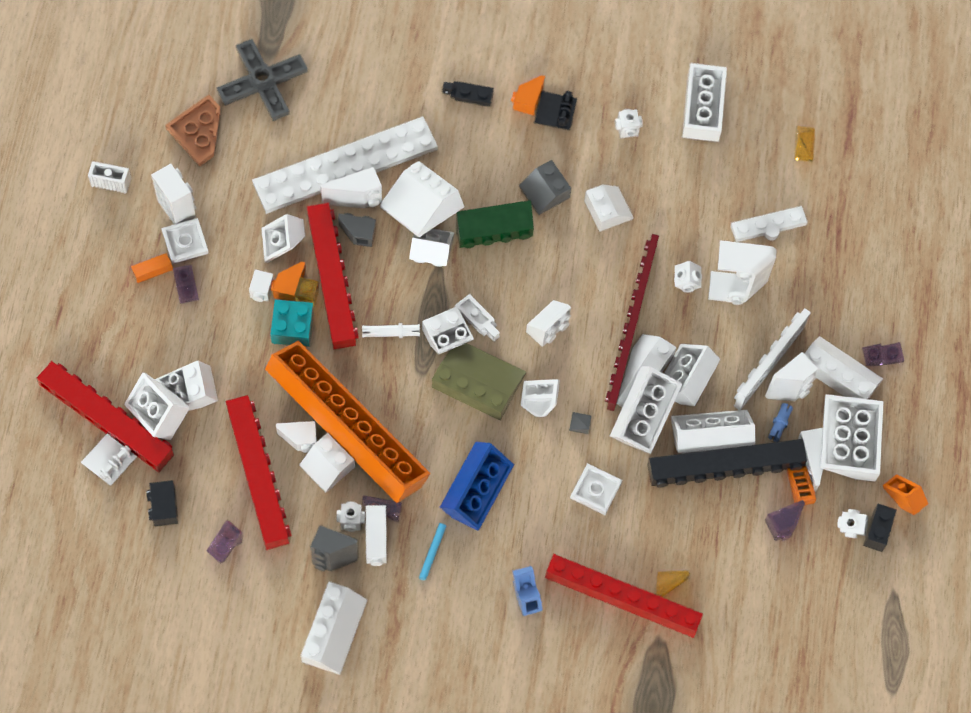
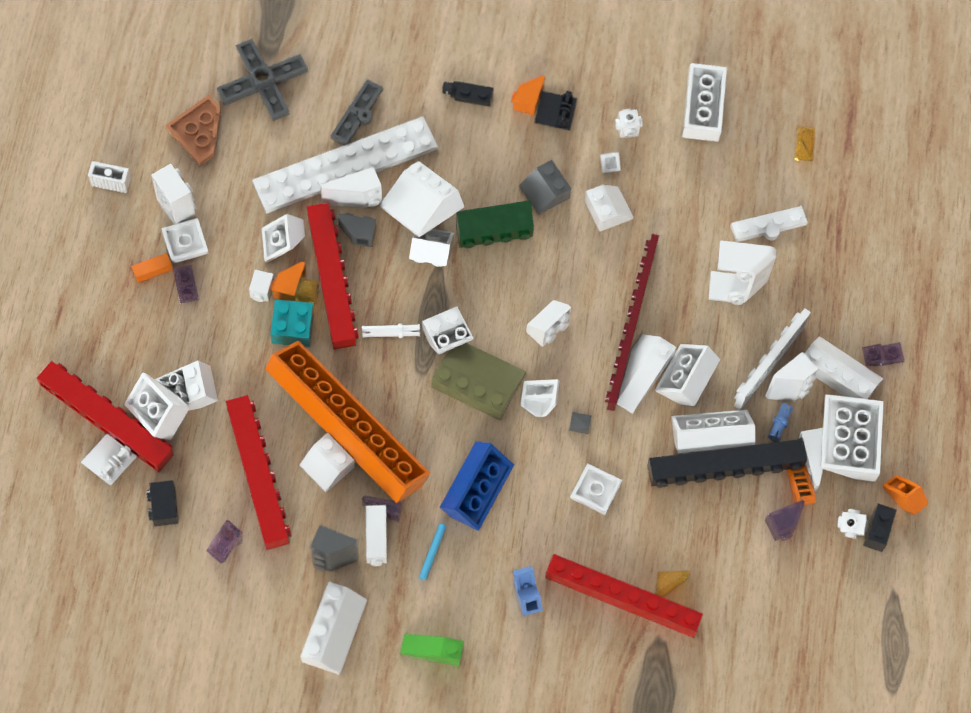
white slope [276,421,317,453] -> none
white brick [337,502,365,532] -> none
white hinge [455,294,500,341] -> none
white slope [610,366,683,454] -> none
white brick [674,261,702,293] -> none
none -> dark grey hinge [331,79,383,145]
none -> bright green slope [400,634,464,667]
none -> white slope [600,152,621,173]

